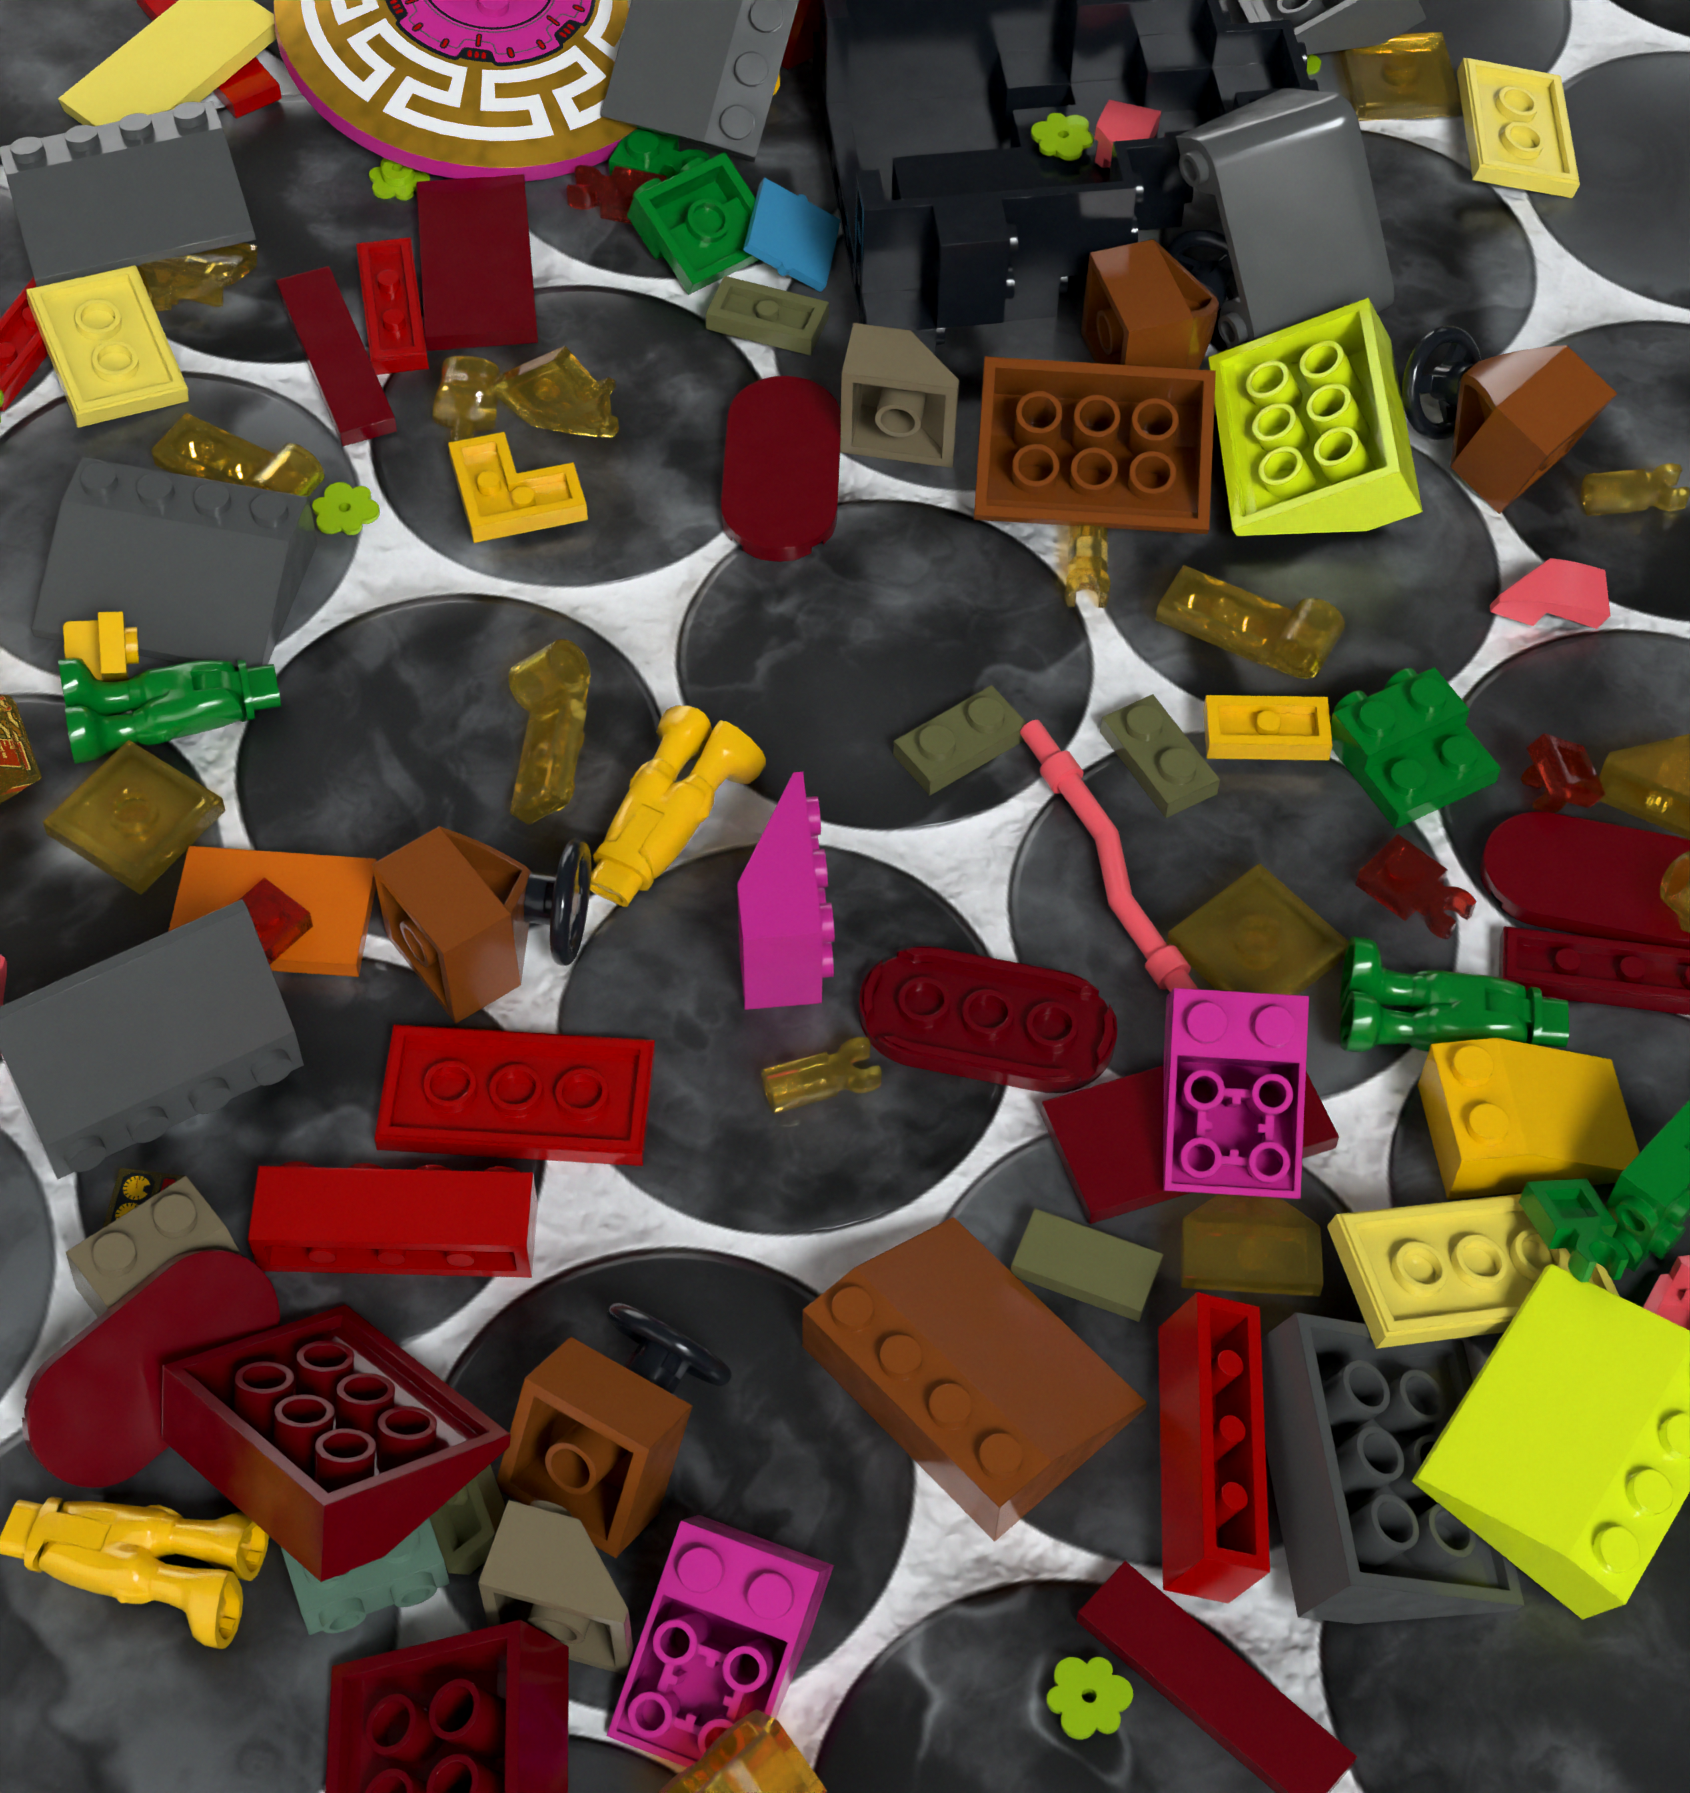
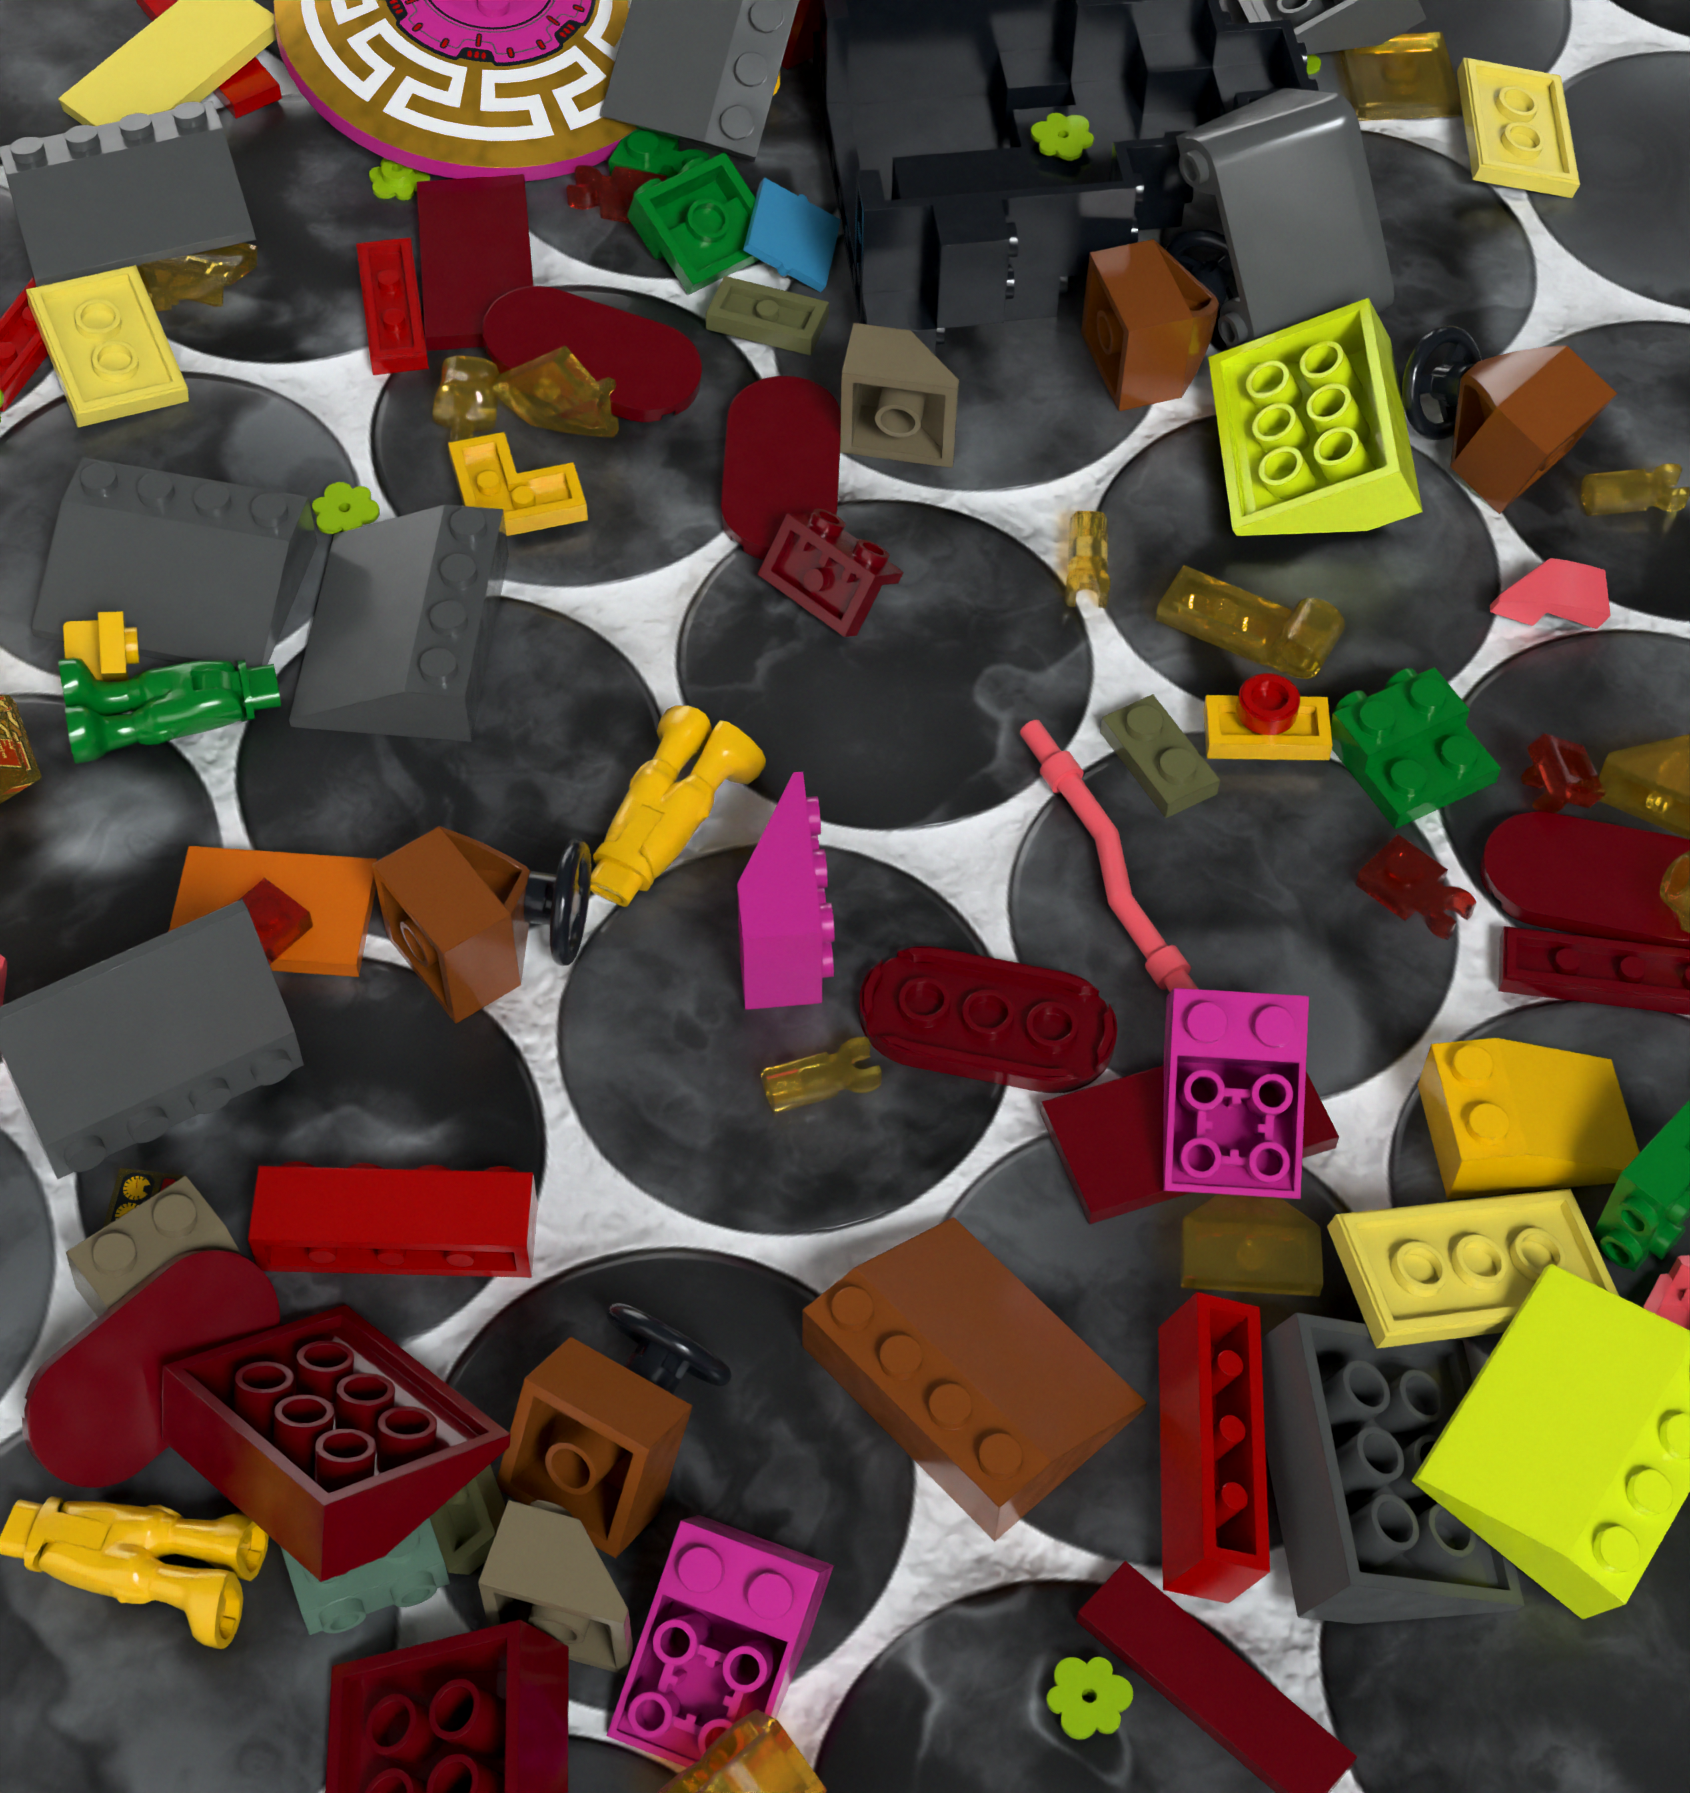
clear yellow plate [43,740,226,895] -> none
clear yellow plate [151,413,325,497] -> none
dark red tile [276,266,397,447] -> none
red tile [374,1024,656,1166] -> none
clear yellow plate [509,639,591,825] -> none
olive plate [893,685,1027,796] -> none
dark orange slope [974,356,1216,534] -> none
olive tile [1011,1208,1164,1322] -> none
coral slope [1094,100,1161,168] -> none
clear yellow plate [1167,863,1348,995] -> none
green piece [1339,936,1569,1052] -> none
green plate [1519,1178,1629,1282] -> none
none -> dark grey slope [289,505,509,742]
none -> dark red tile [482,286,702,422]
none -> dark red bracket [757,508,904,637]
none -> red tile [1236,673,1300,735]

